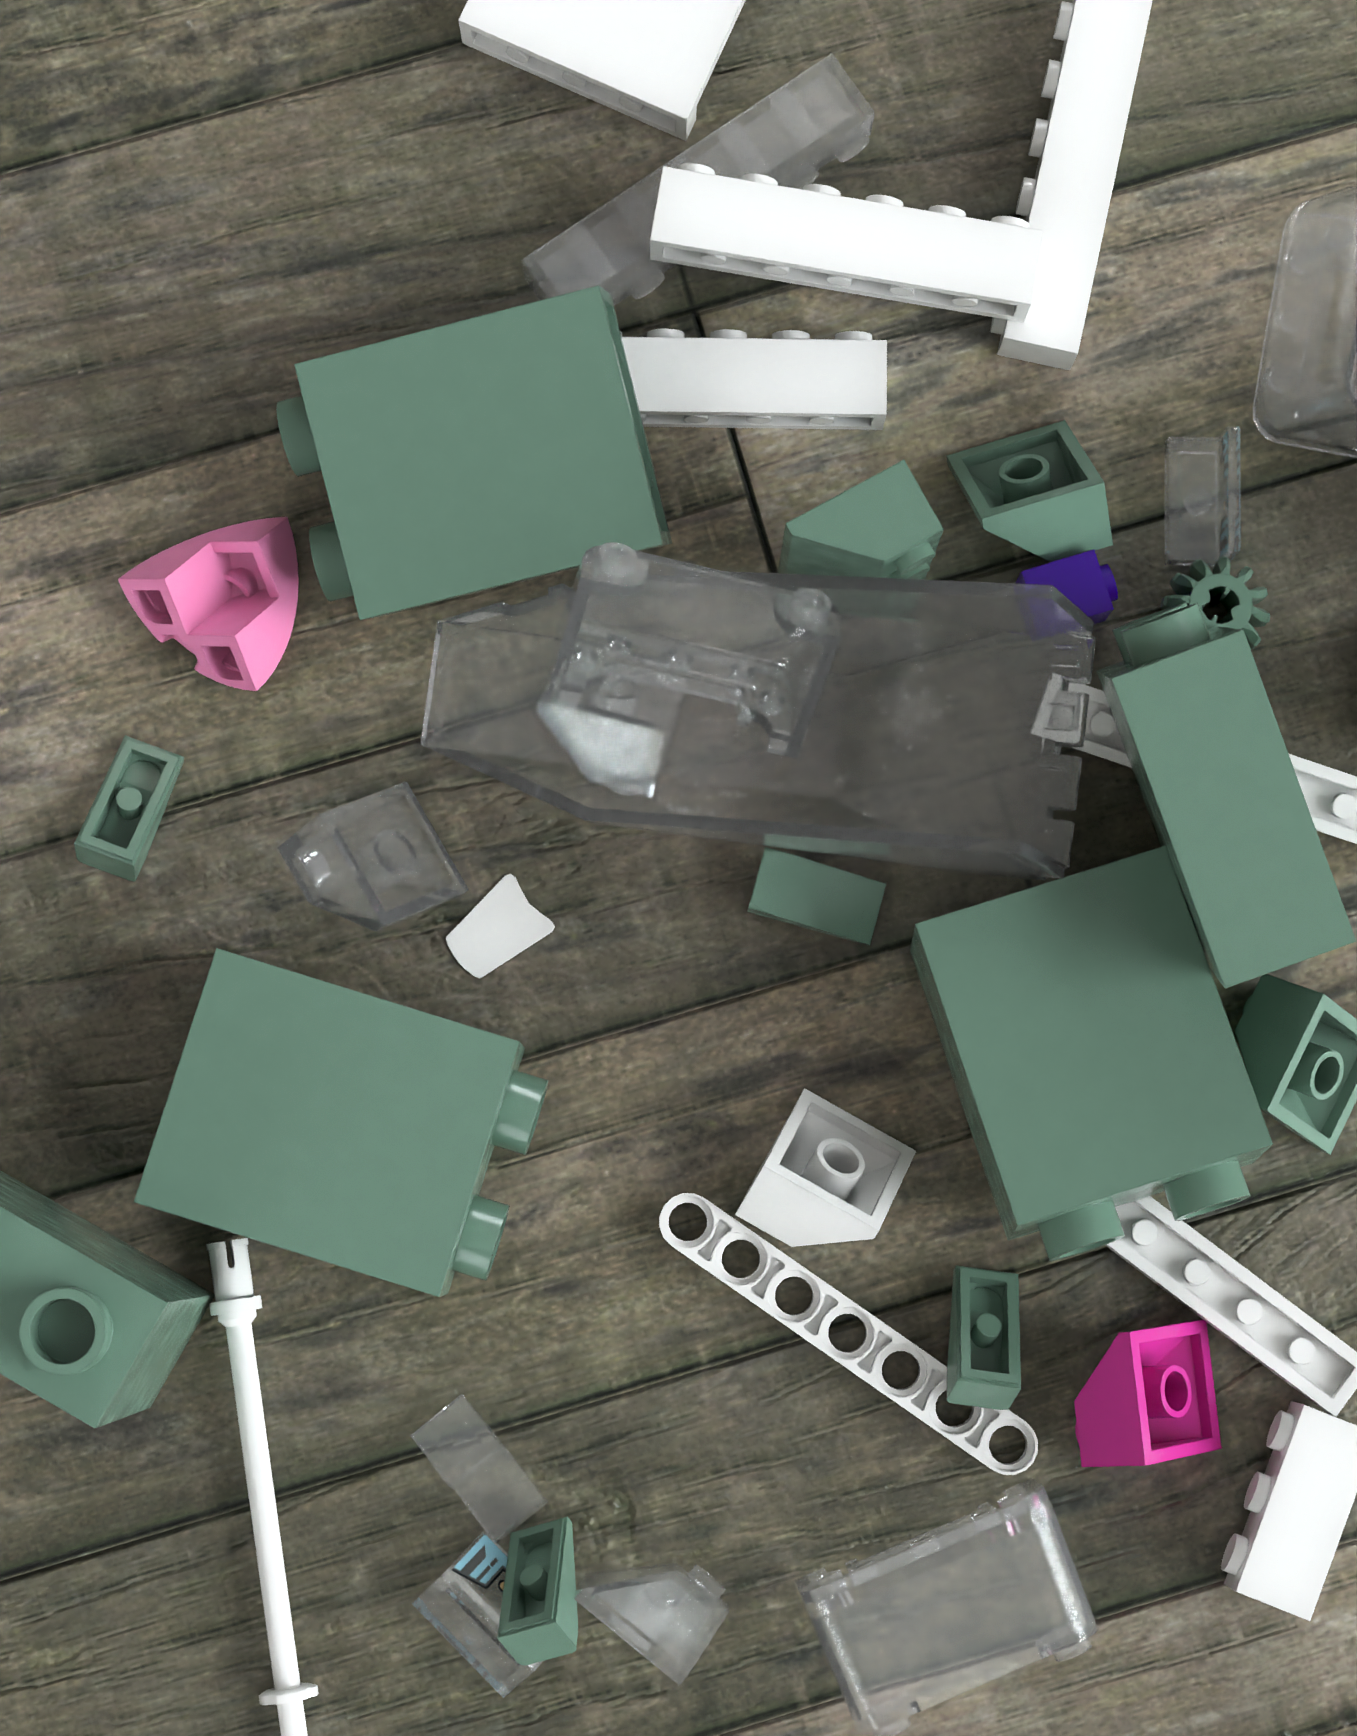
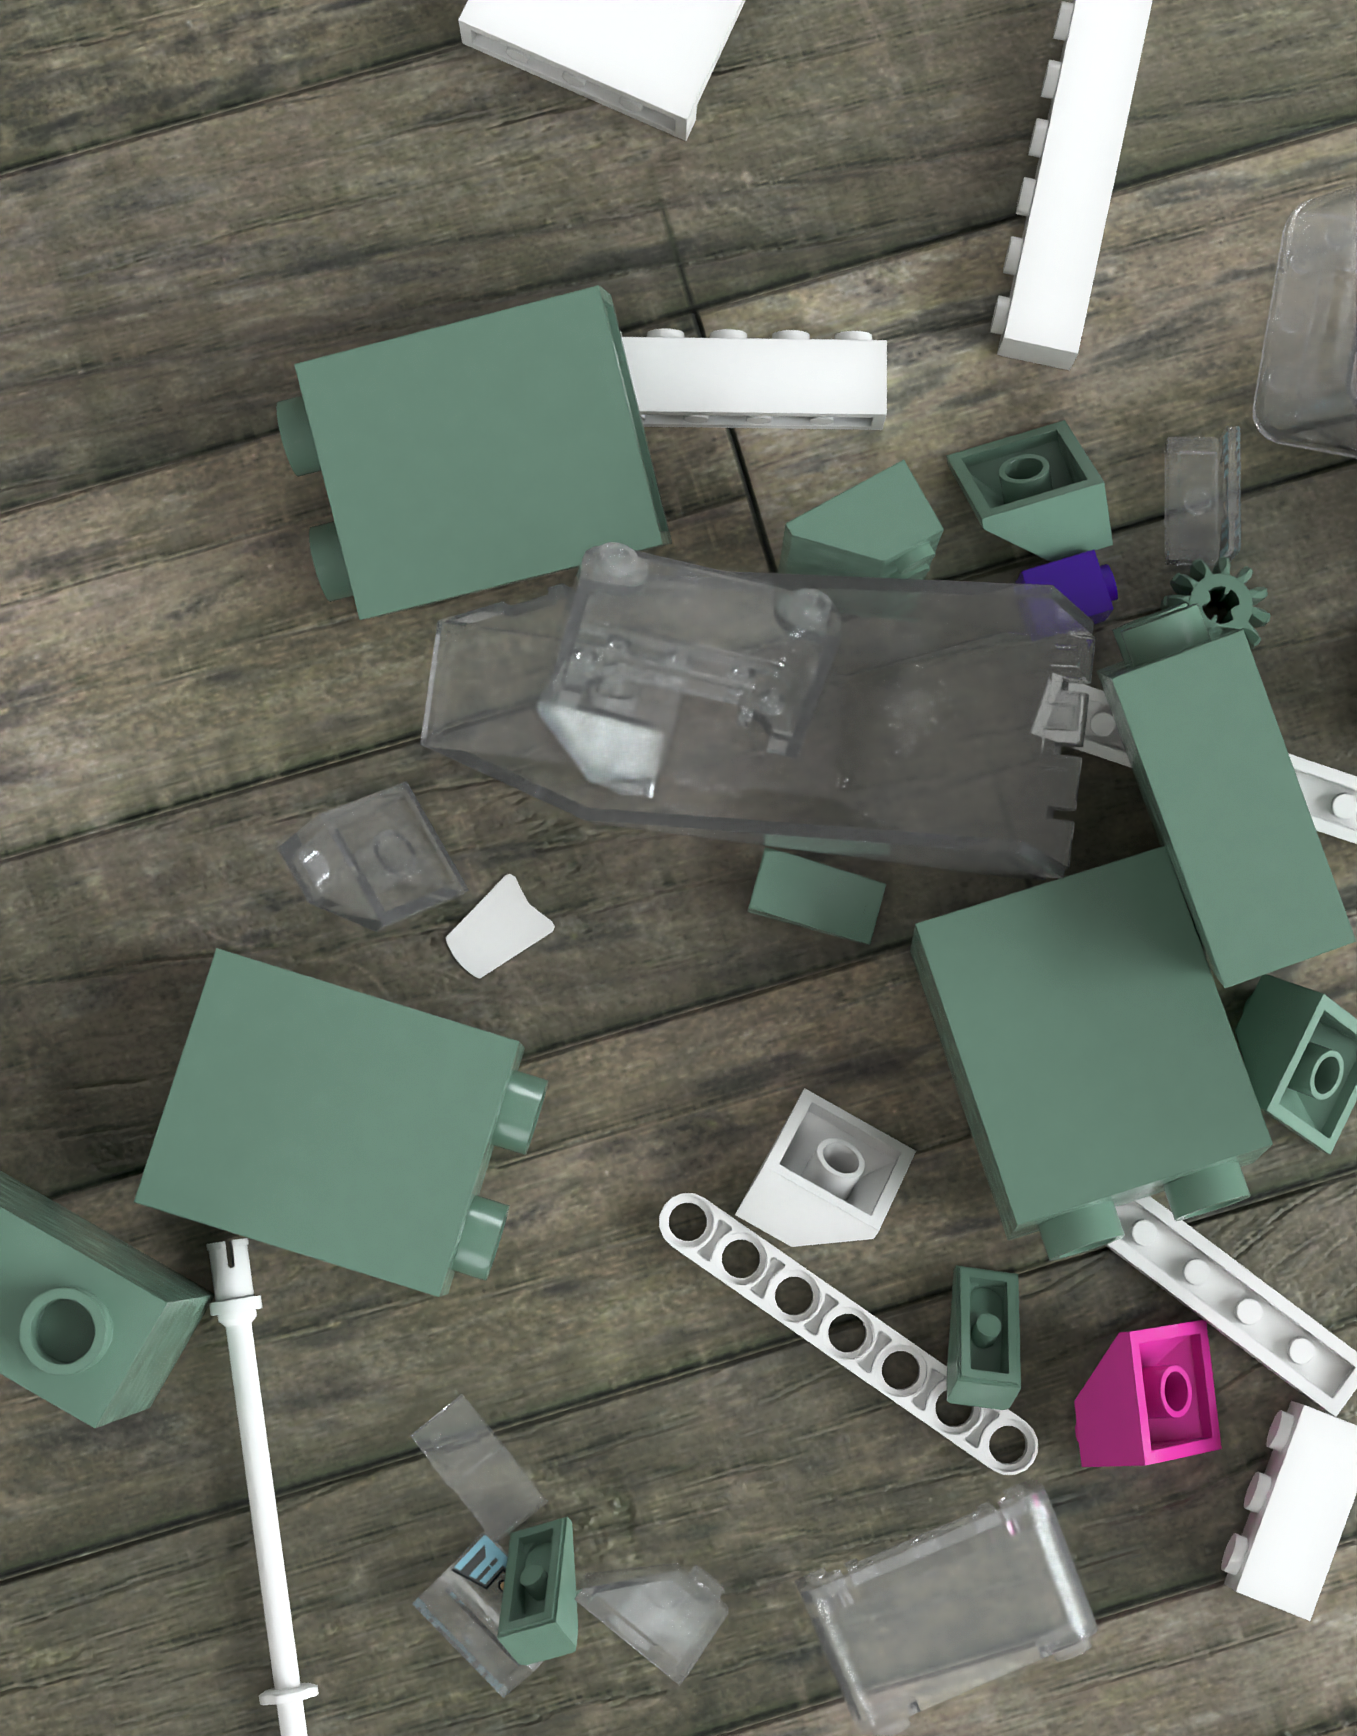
sand green slope [74,735,184,882] -> none
bright pink brick [118,517,299,691] -> none
clear brick [522,53,875,306] -> none
white brick [650,163,1043,322] -> none

